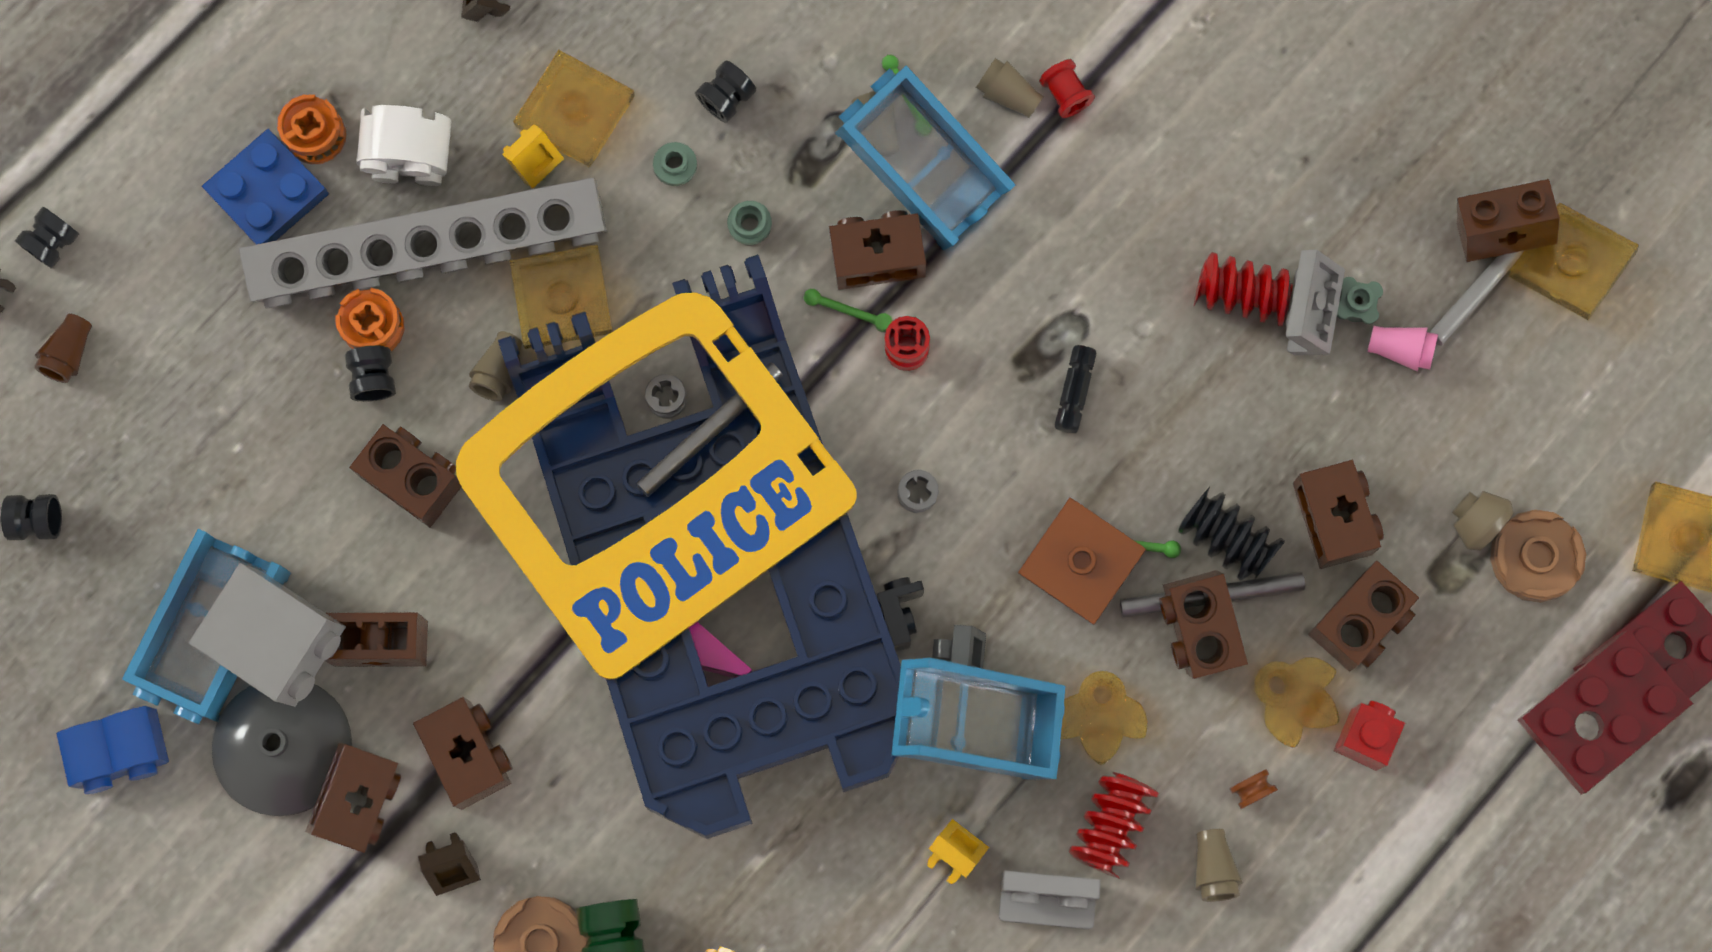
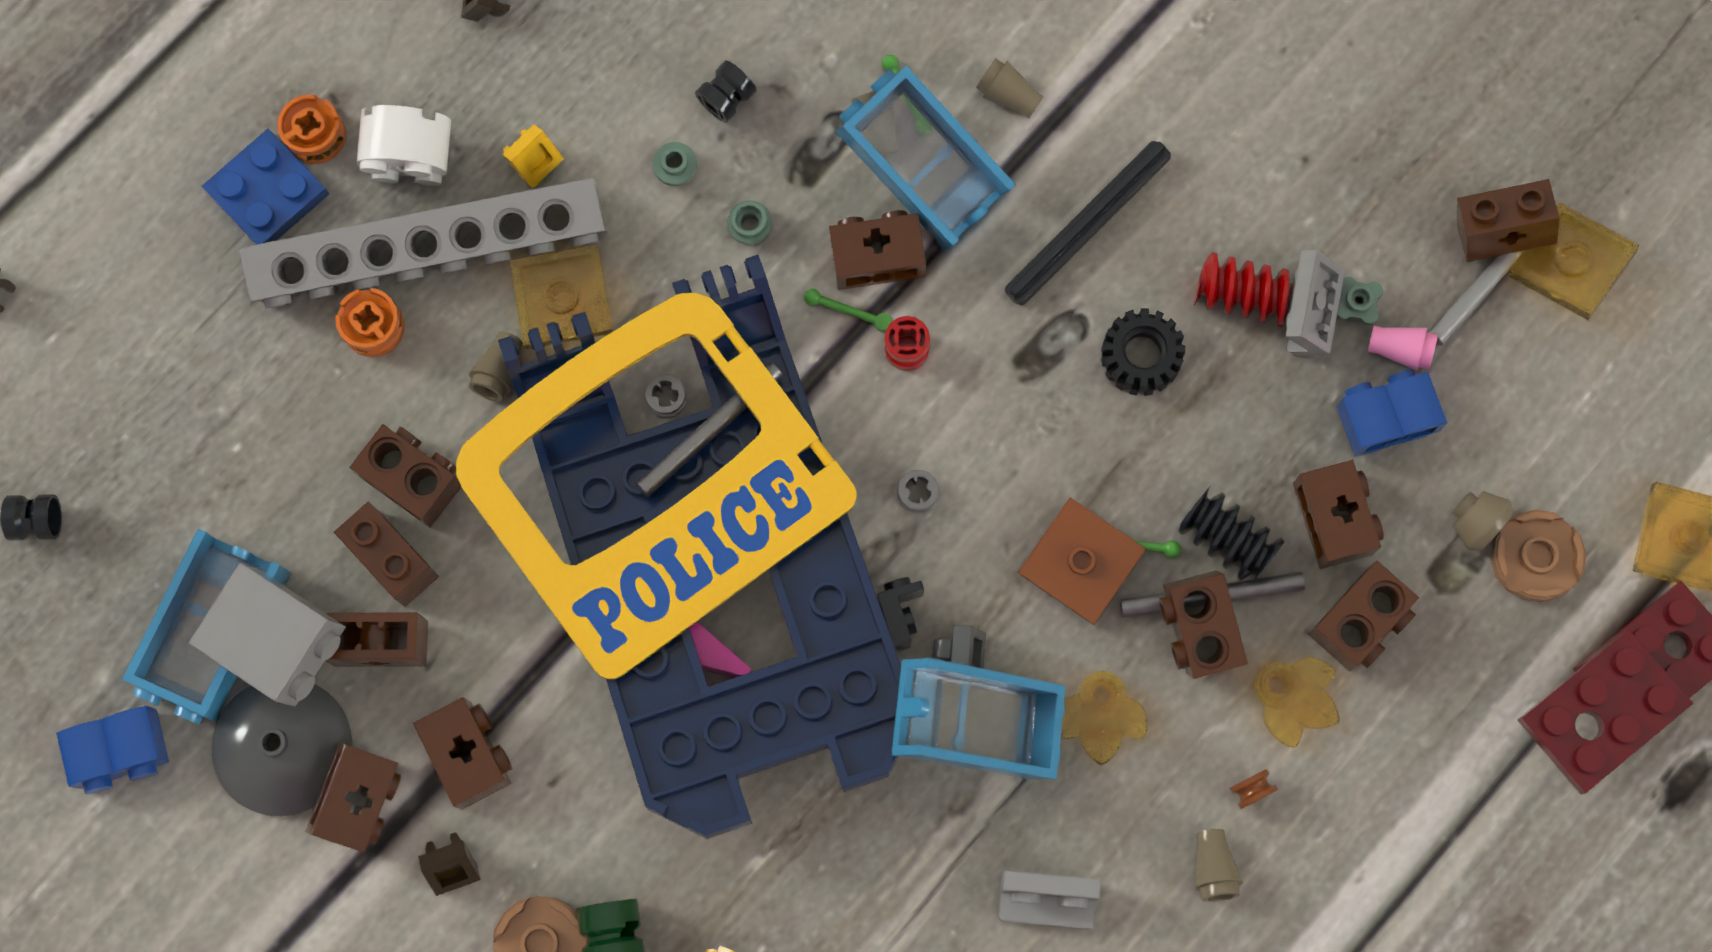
black wheel [14,206,80,269] -> none
reddish brown cone [34,313,92,383] -> none
black wheel [345,345,396,402] -> none
clear yellow plate [513,50,635,167] -> none
yellow tile [927,819,990,884] -> none
red bush [1039,59,1095,118] -> none
black axle [1055,345,1097,433] -> none
red piece [1069,772,1159,879] -> none
red brick [1333,701,1405,771] -> none
none -> reddish brown brick [334,501,439,607]
none -> black axle [1005,141,1171,306]
none -> black tyre [1101,308,1186,396]
none -> blue brick [1336,369,1447,457]

